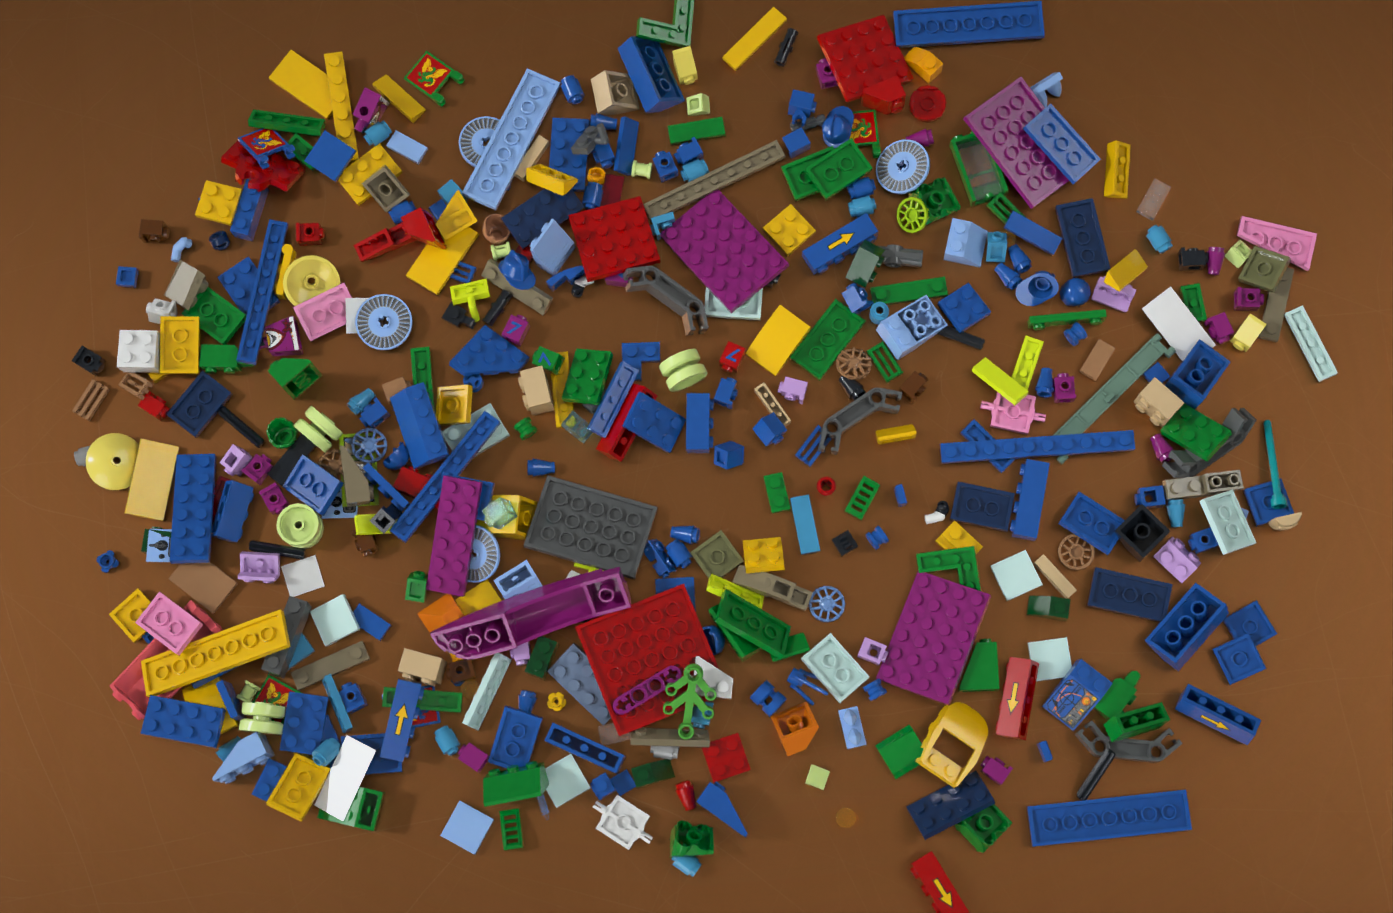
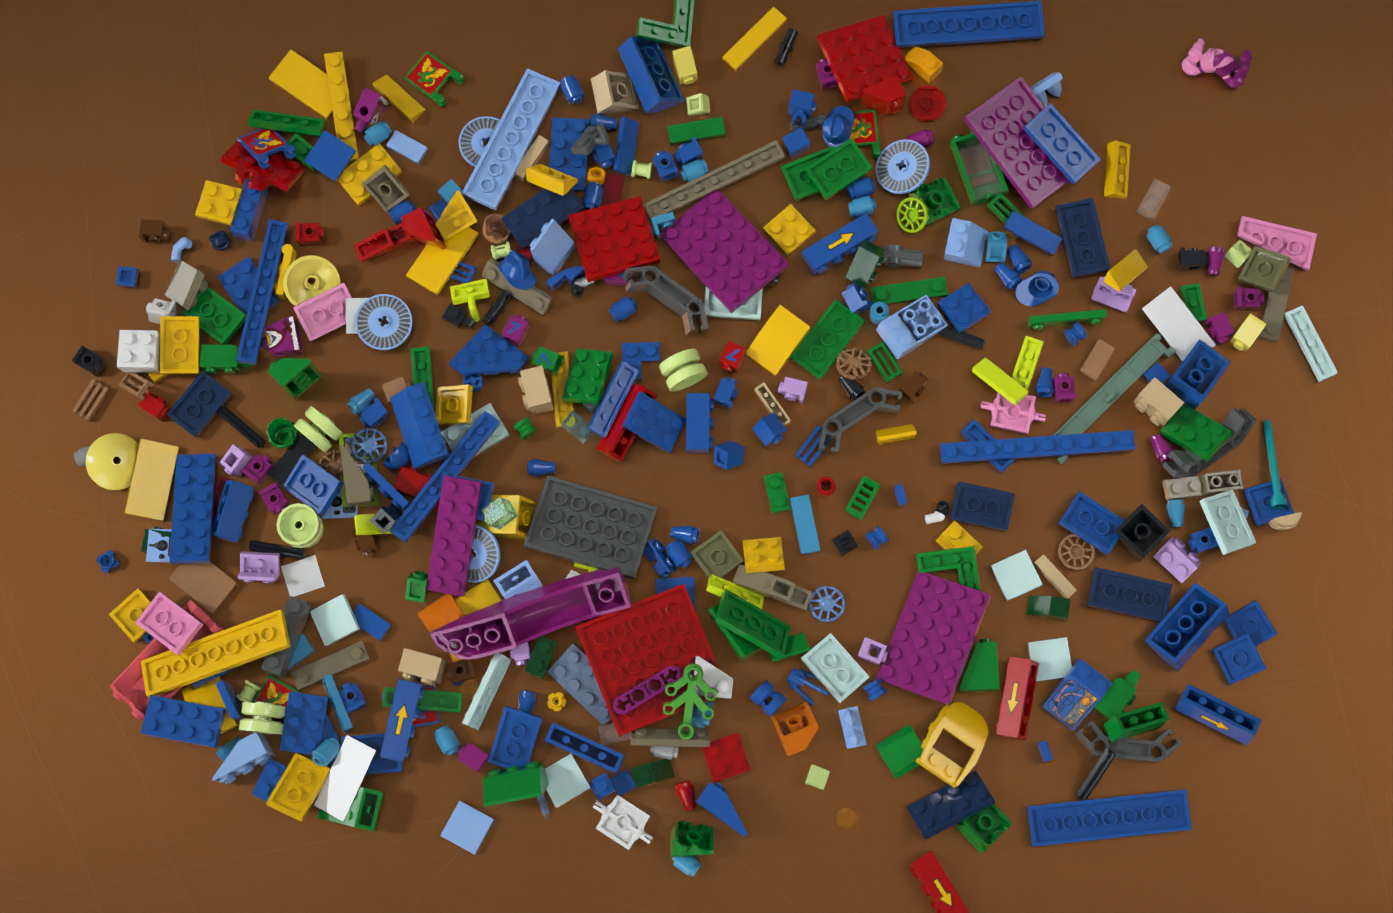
green slope [499,808,525,851] -> none
blue hair [702,625,725,655] -> none
magenta brick [980,756,1013,785] -> none
blue brick [1009,459,1050,541] -> none
blue hair [1059,278,1091,307] -> none
blue brick [1134,485,1166,509] -> none
none -> blue brick [608,296,638,322]
none -> hair [1182,38,1252,88]

